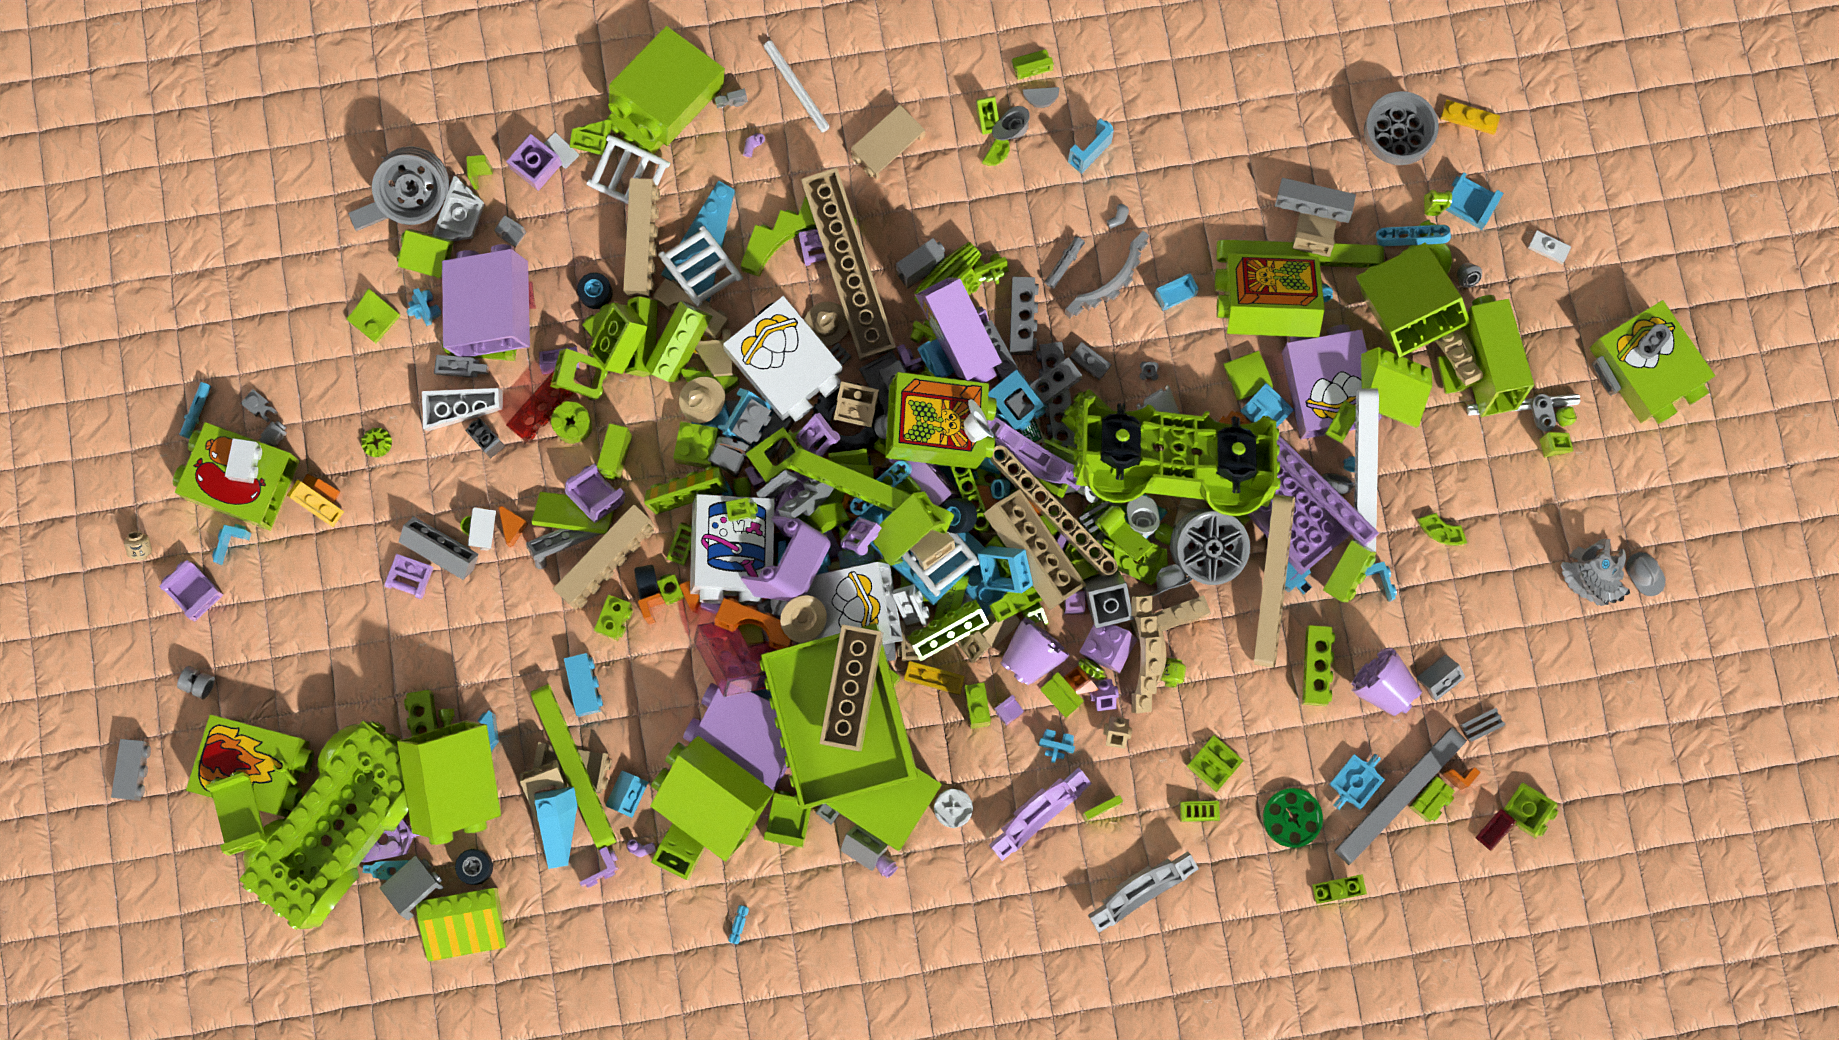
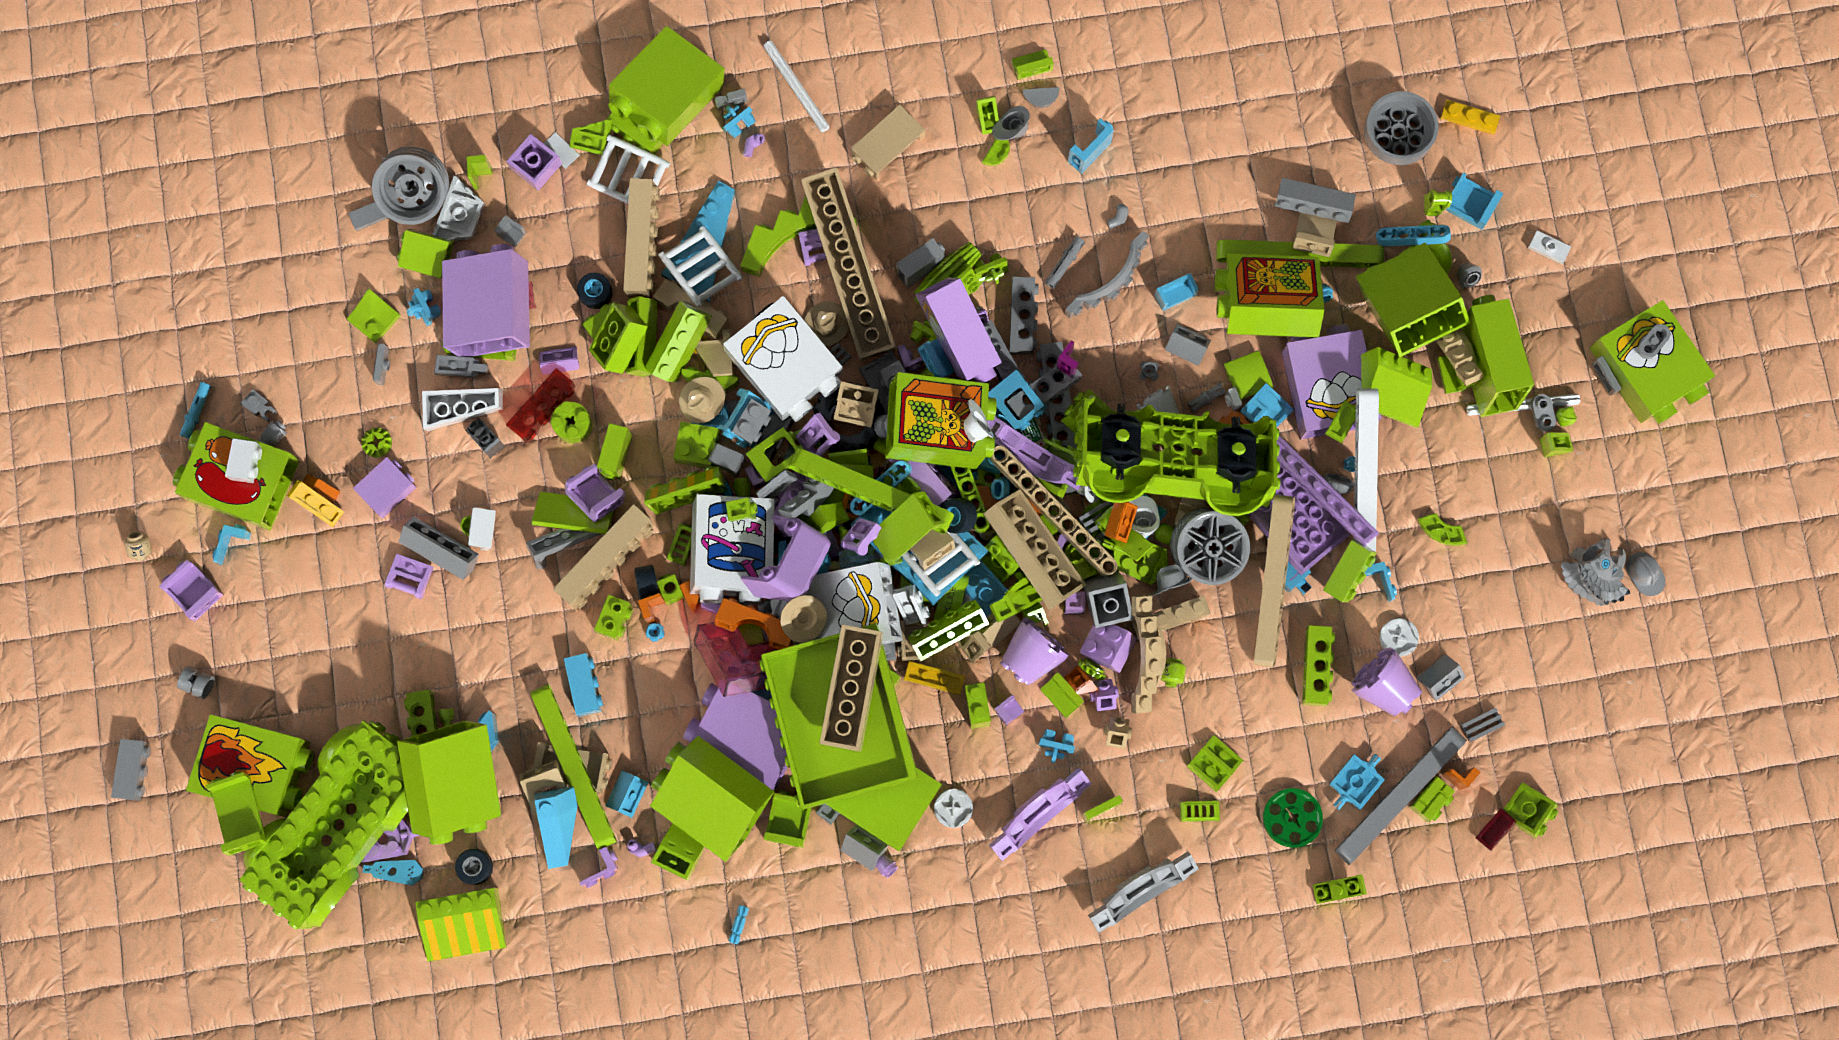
lime hand [273,760,297,785] -> none
light grey panel [379,855,444,921] -> none
orange slope [499,506,528,547] -> none
lime window [550,348,608,400] -> none
light grey tile [715,437,752,458] -> none
medium azure window [978,546,1033,593] -> none
light grey plate [1070,342,1112,381] -> none
none -> lavender brick [353,457,417,519]
none -> light grey plate [373,344,390,386]
none -> medium azure plate [646,623,665,642]
none -> medium azure hips [721,105,756,138]
none -> magenta panel [1056,340,1078,378]
none -> orange slope [1105,502,1138,543]
none -> light grey panel [1165,324,1211,366]
none -> light grey pin [1187,383,1226,413]
none -> white plate [1225,387,1242,411]
none -> white tile [1379,618,1419,657]

